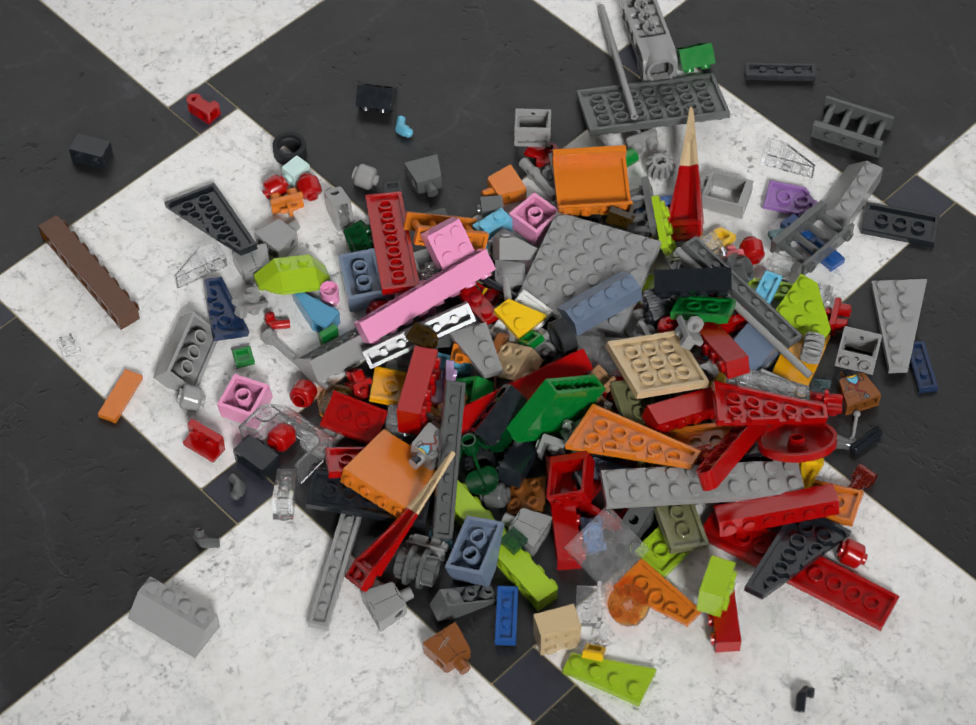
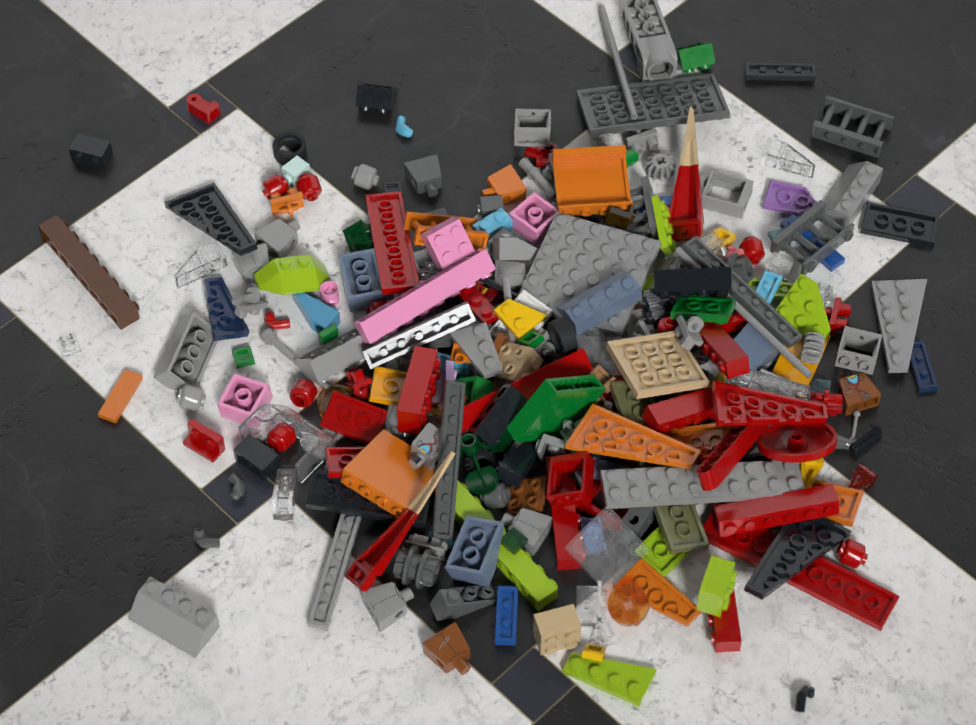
light grey torso [324,186,354,231] -> none
dark brown bracket [405,322,439,349] -> none

